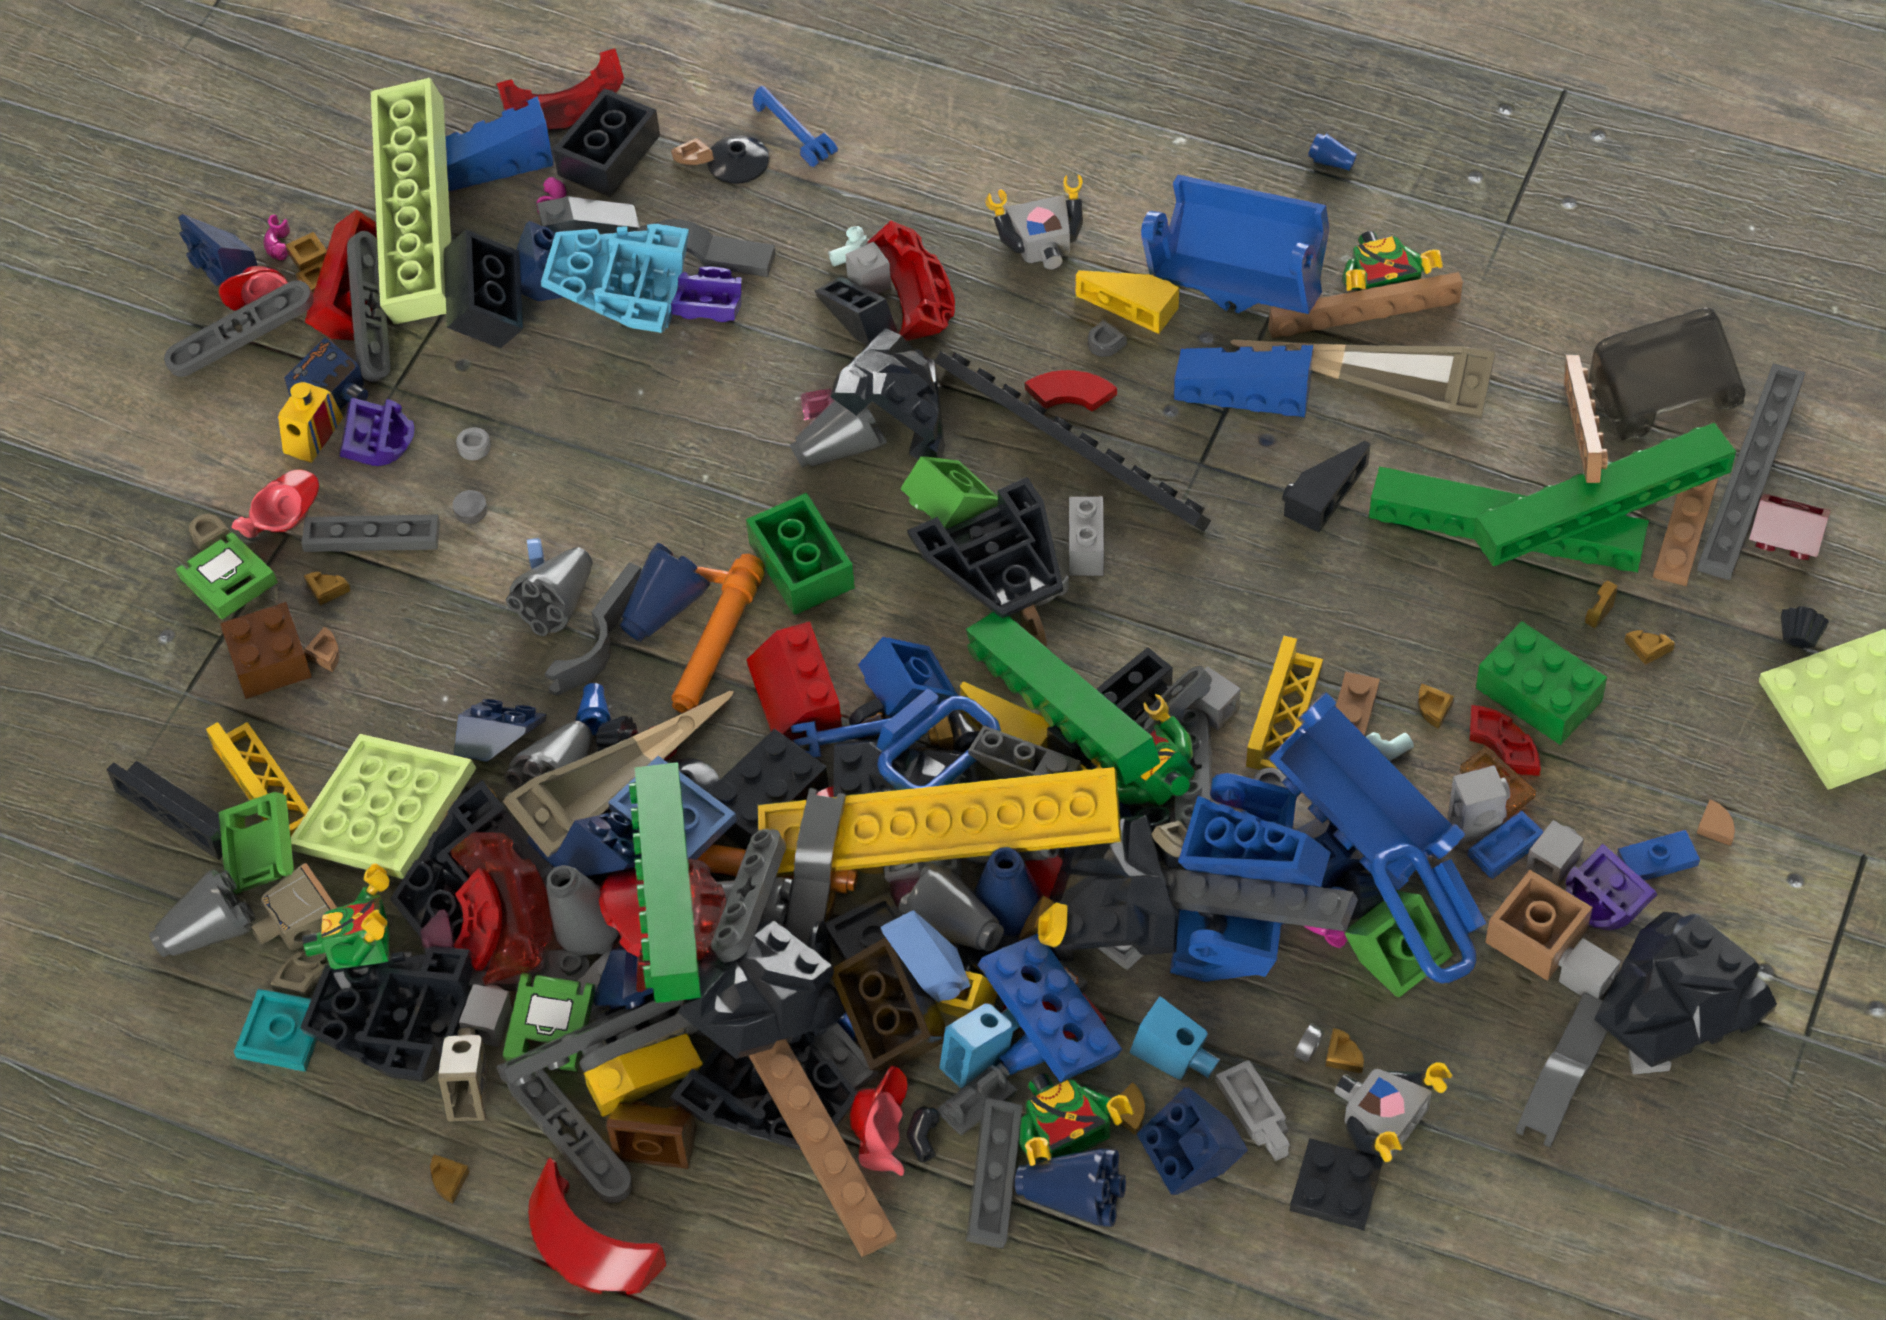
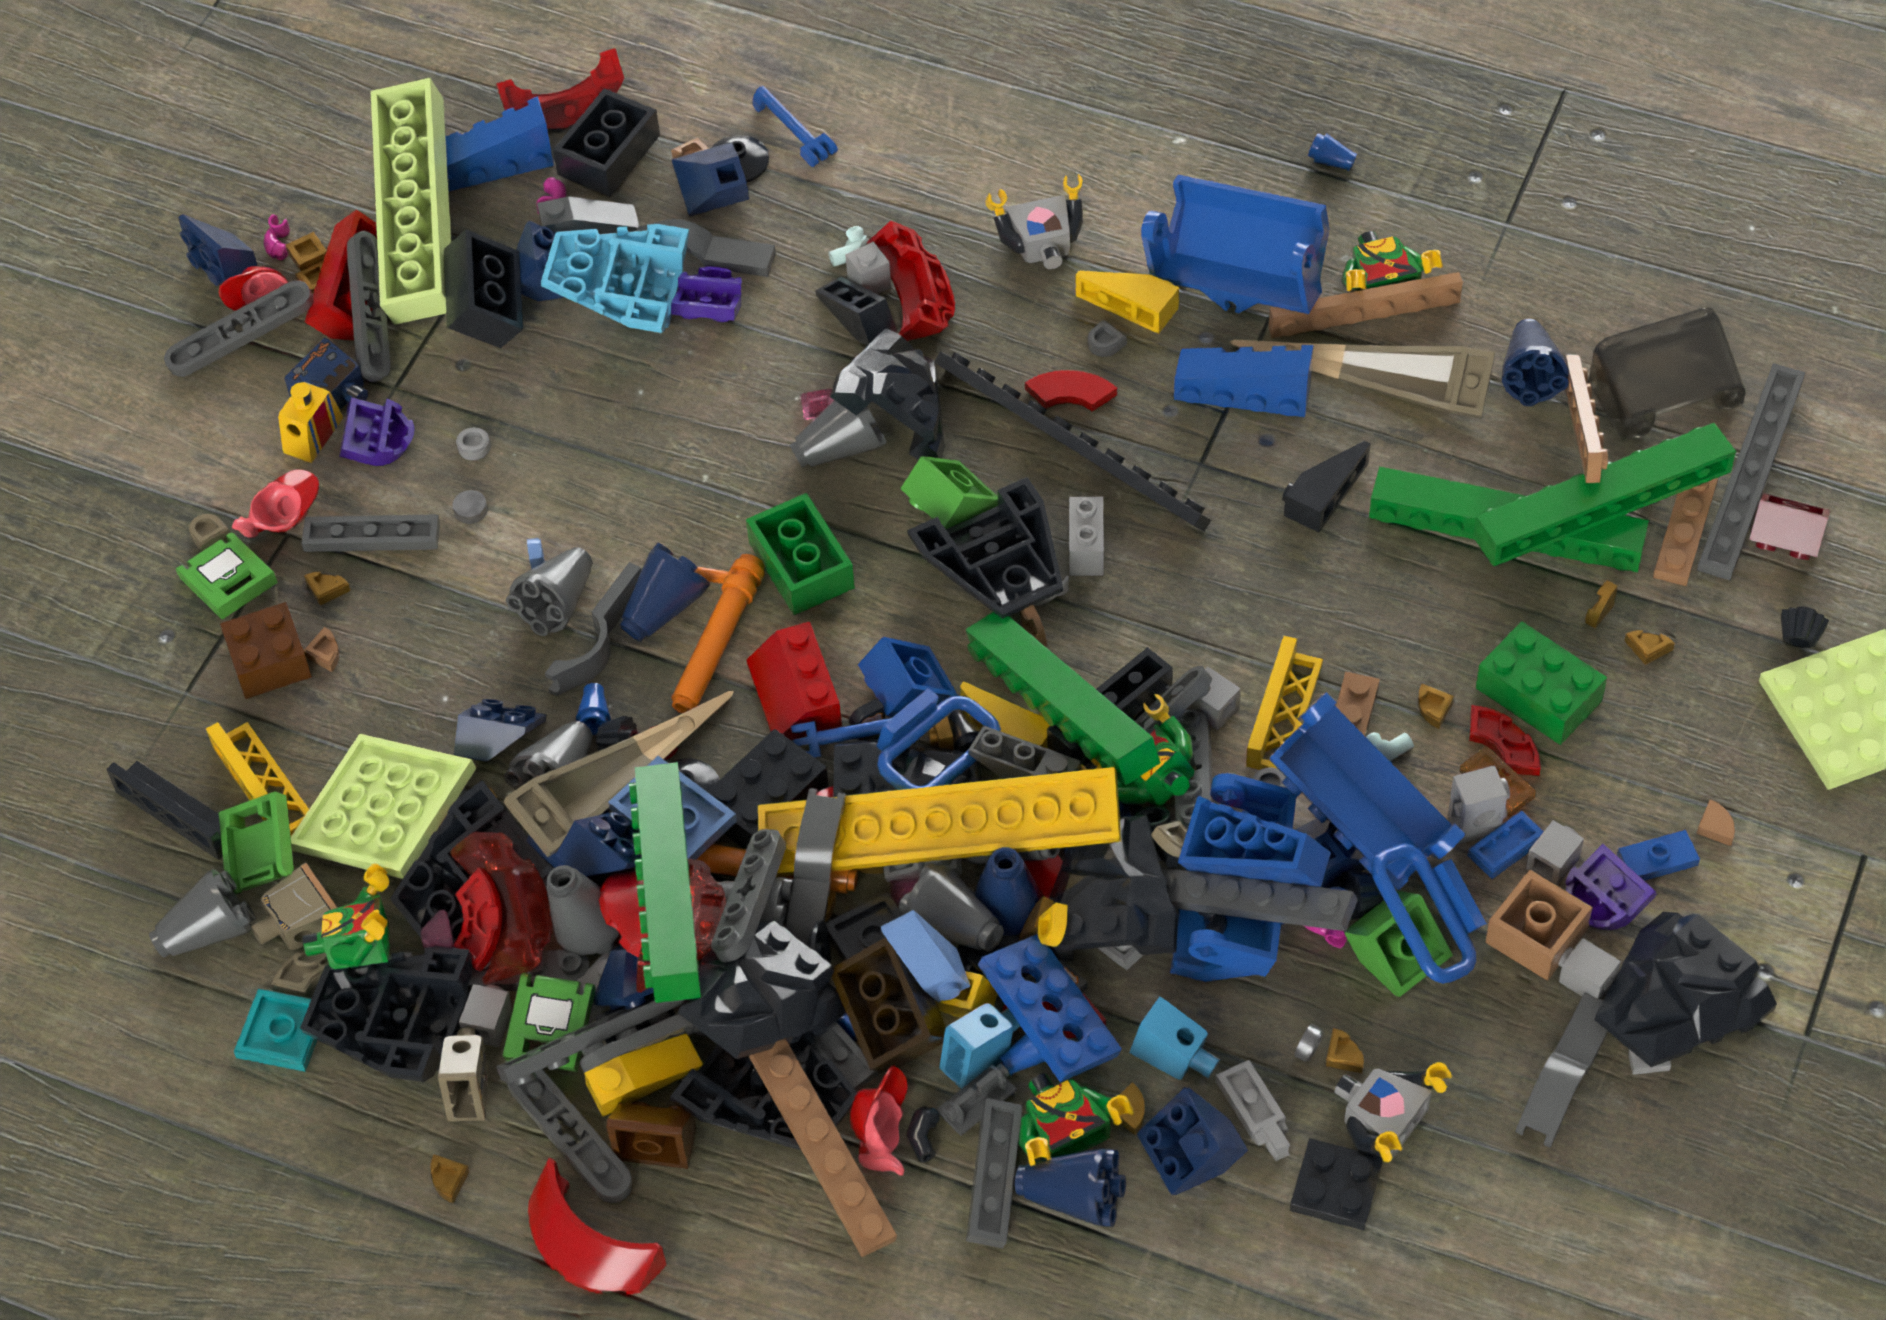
none -> dark blue slope [671,142,749,217]
none -> dark blue cone [1501,318,1569,406]

